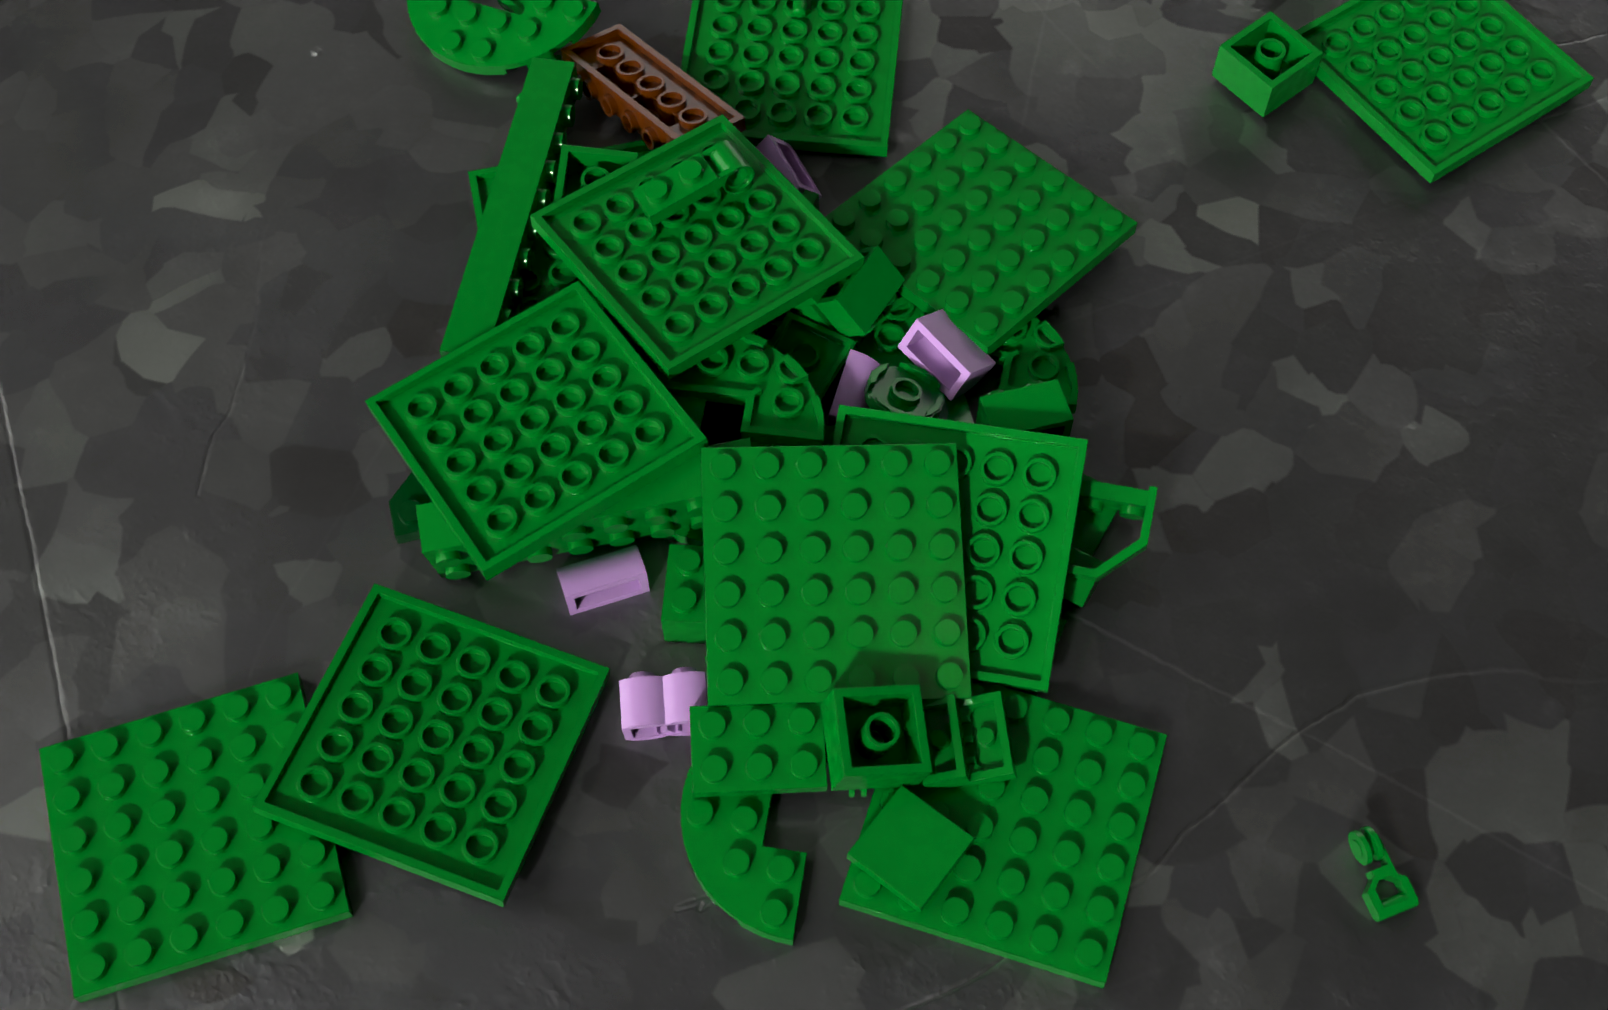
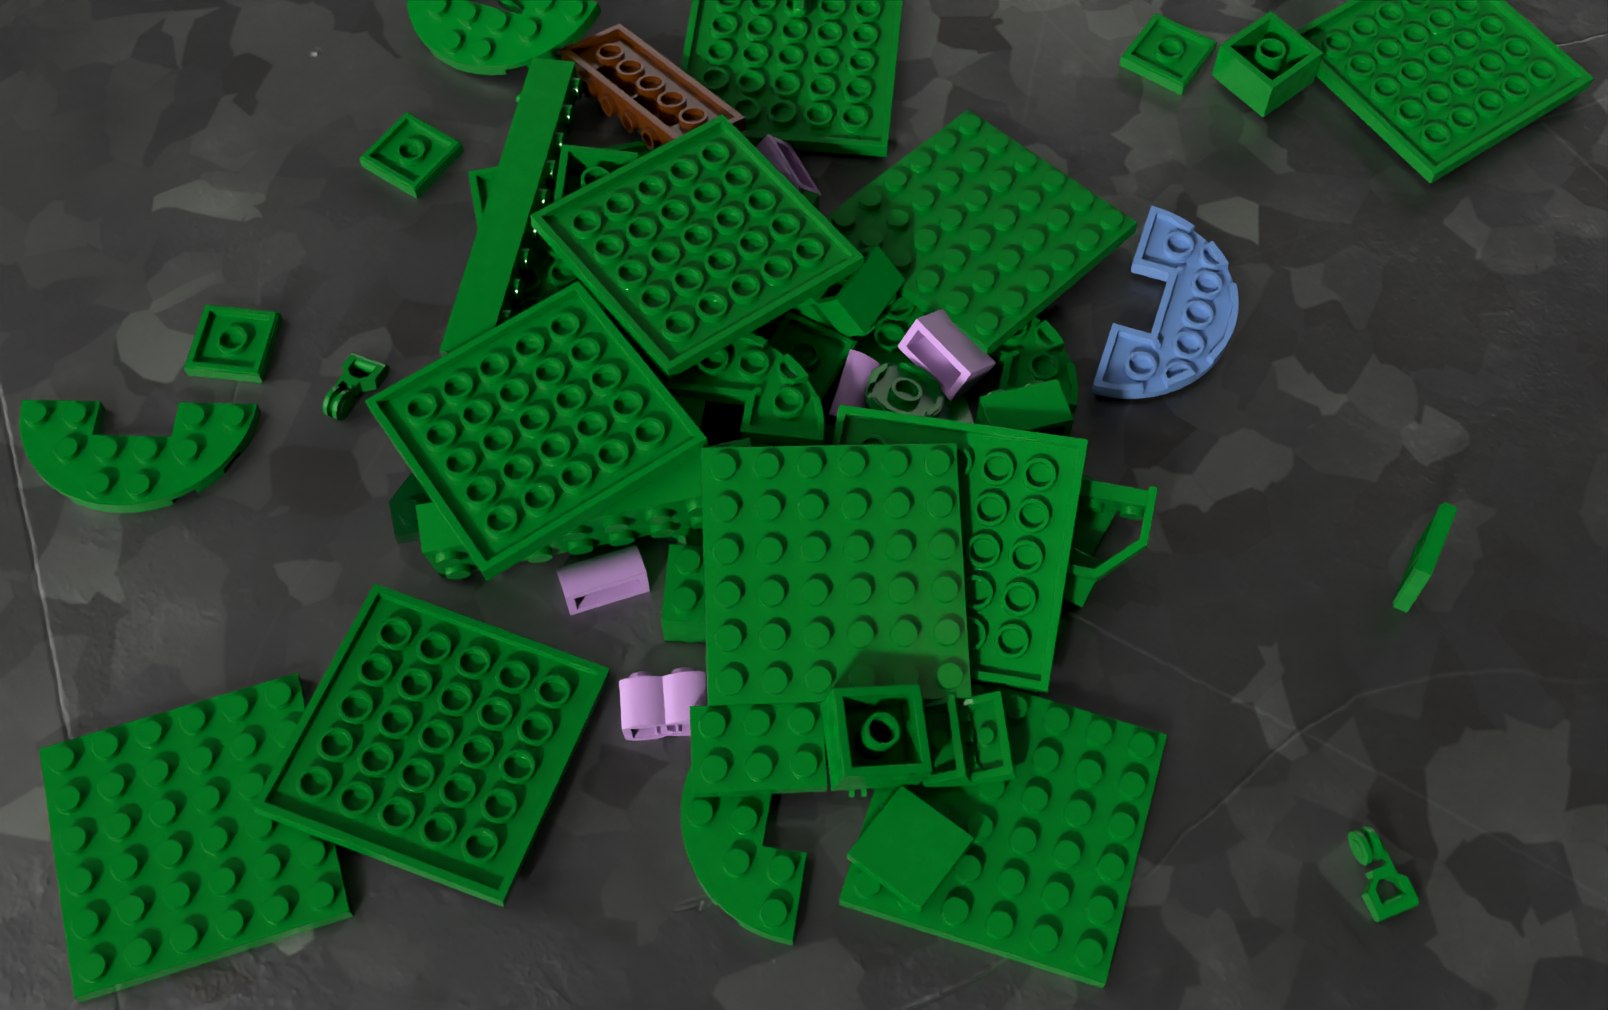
green plate [631,140,755,226] -> none
none -> green plate [19,400,261,513]
none -> green tile [184,304,283,383]
none -> green piece [323,352,389,421]
none -> green tile [359,112,464,199]
none -> medium blue plate [1091,205,1239,399]
none -> green tile [1119,13,1217,95]
none -> green tile [1392,502,1458,613]

